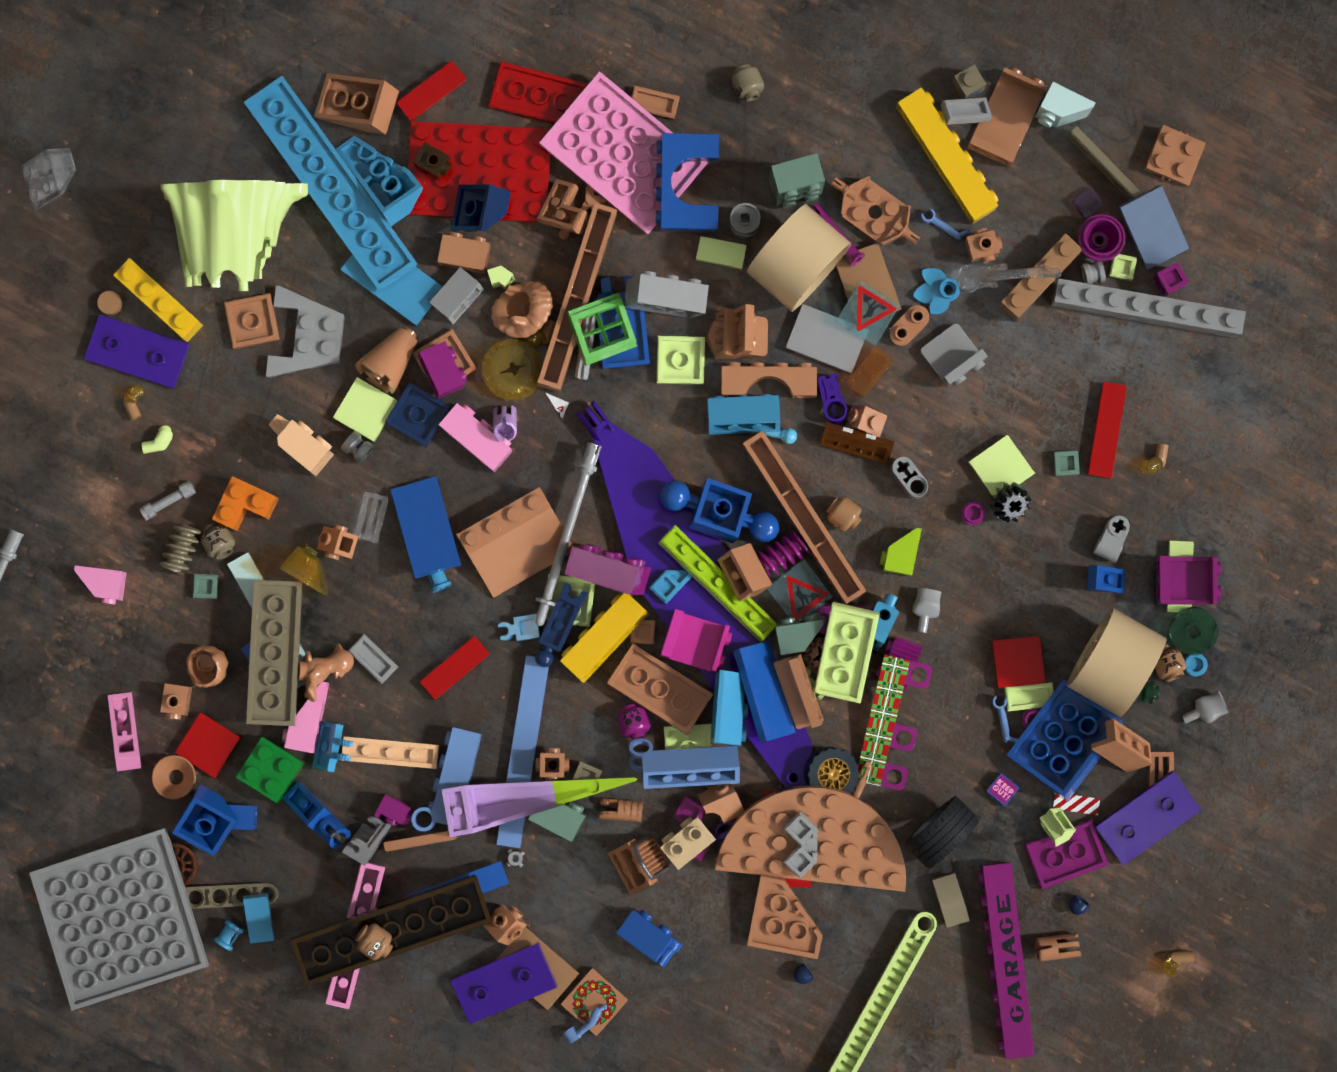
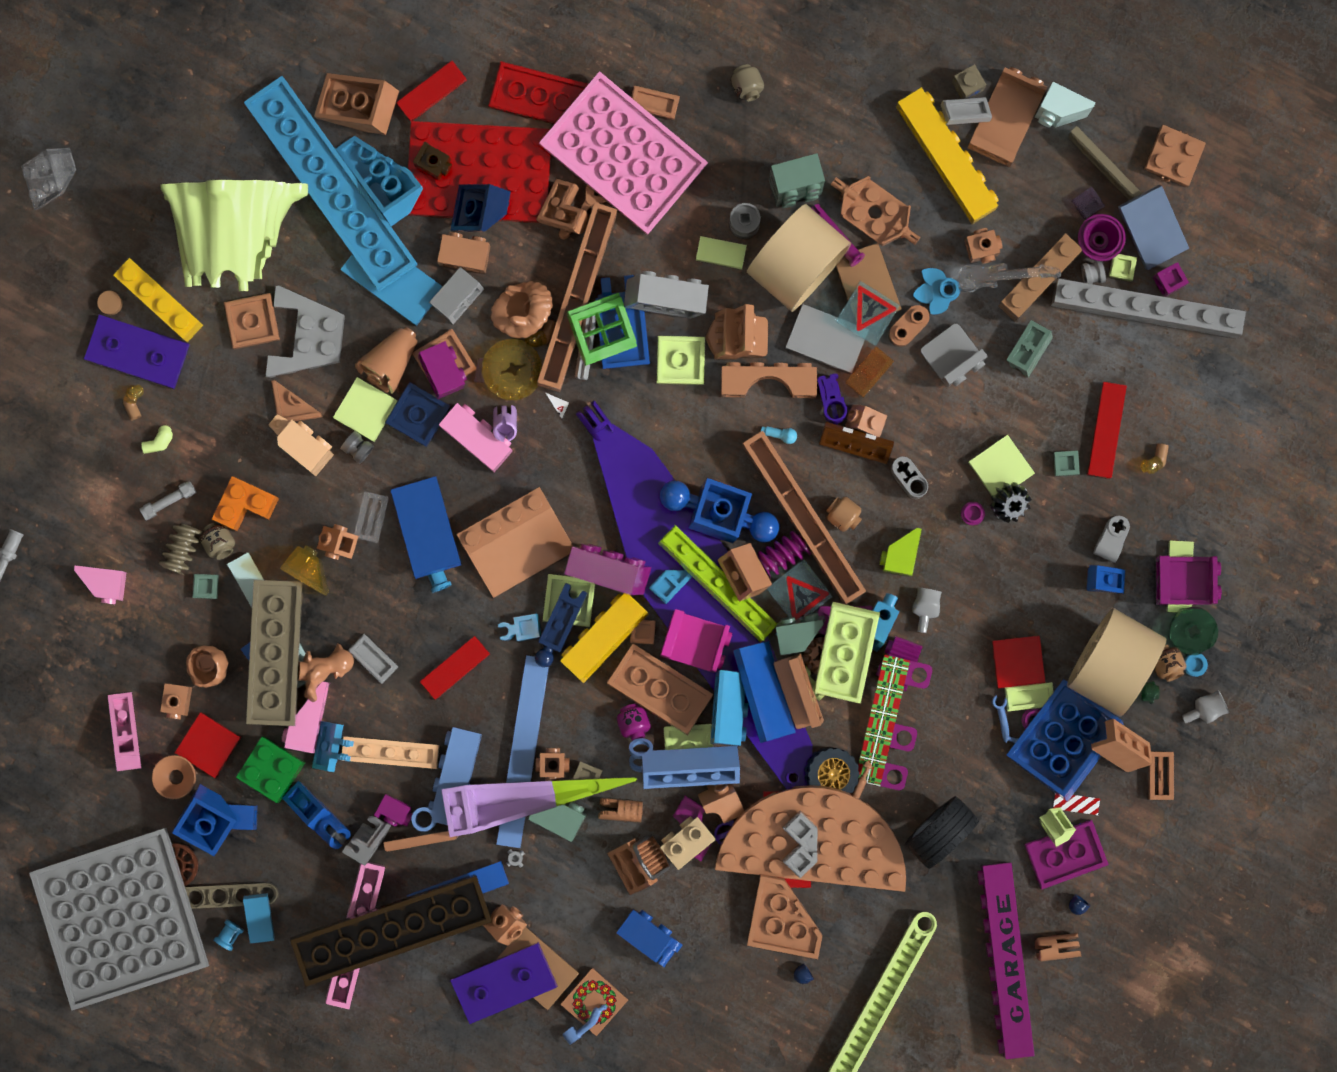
medium nougat head [355,924,393,960] -> none
yellowish green piece [487,266,515,290] -> none
light grey bar [535,442,602,626] -> none
blue arch [655,133,719,232] -> none
dark azure brick [708,394,780,435] -> none
medium blue piece [920,209,970,240] -> none
dark tan slope [931,871,970,928] -> none
tile [986,773,1019,806] -> none
dark purple plate [1095,770,1201,865] -> none
arm [1162,951,1194,977] -> none
none -> nougat tile [271,380,322,422]
none -> sand green hinge [1007,320,1053,378]

